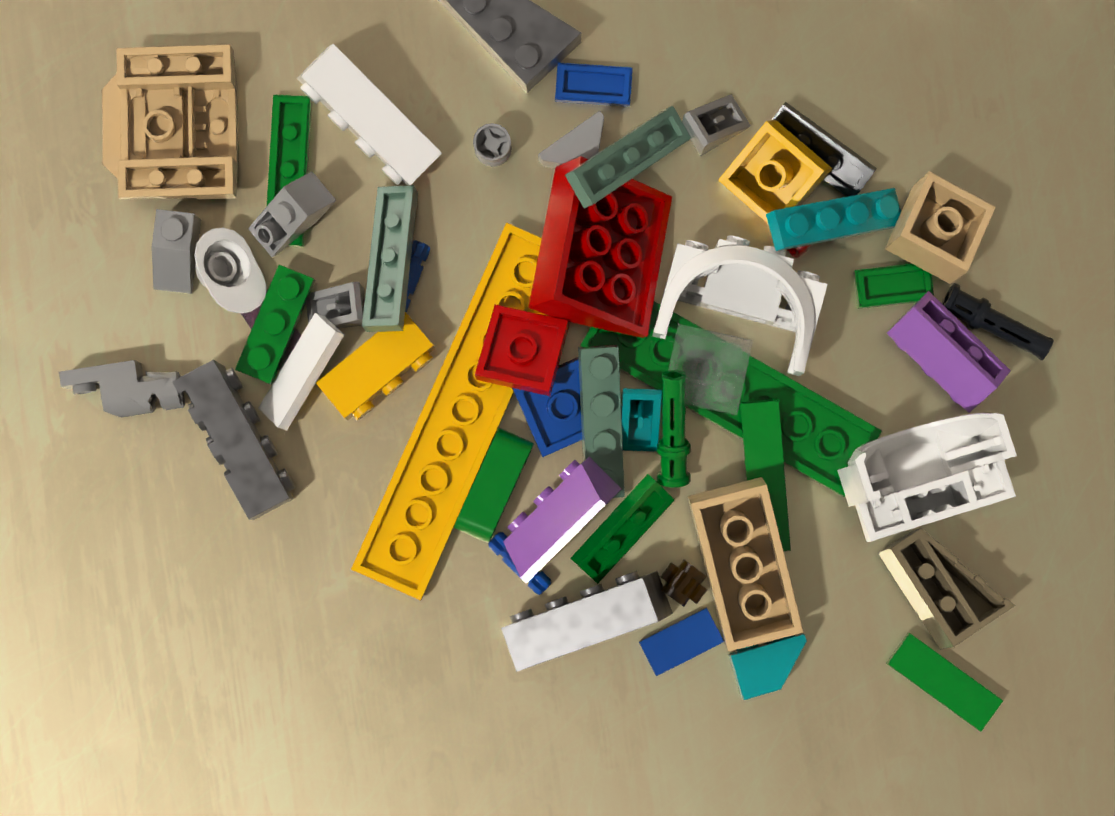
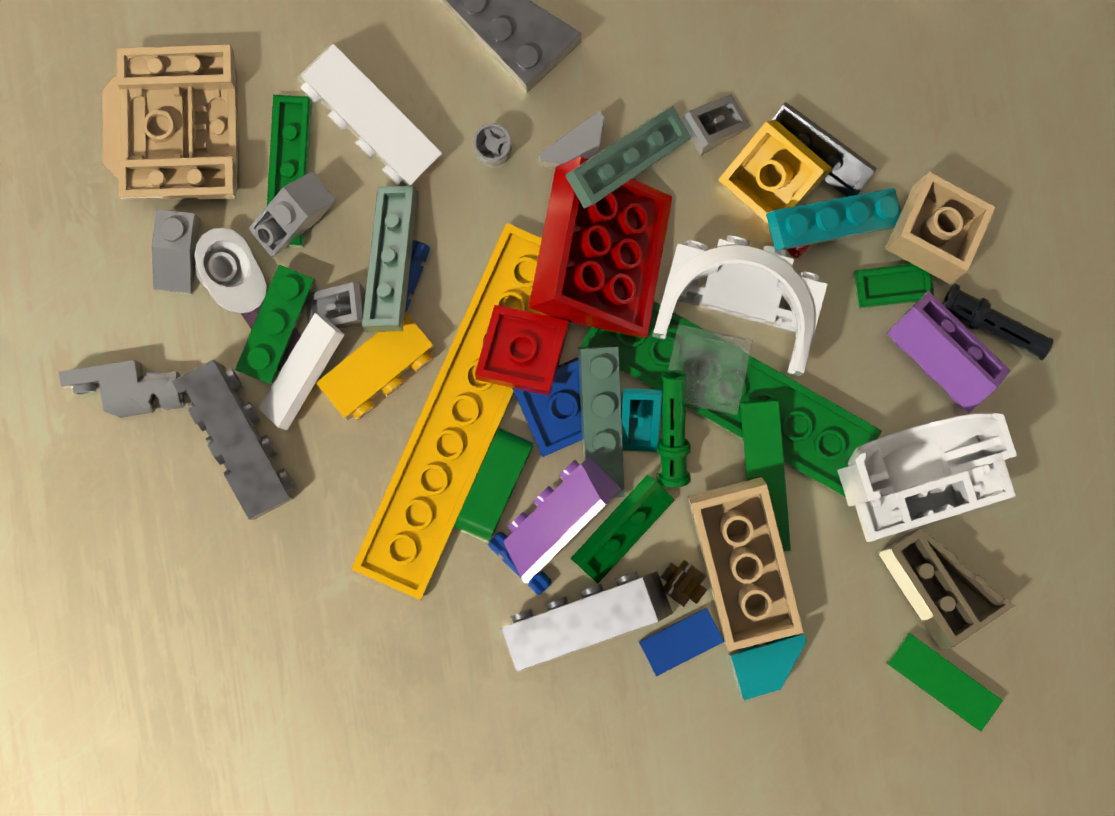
blue tile [555,62,633,107] -> none

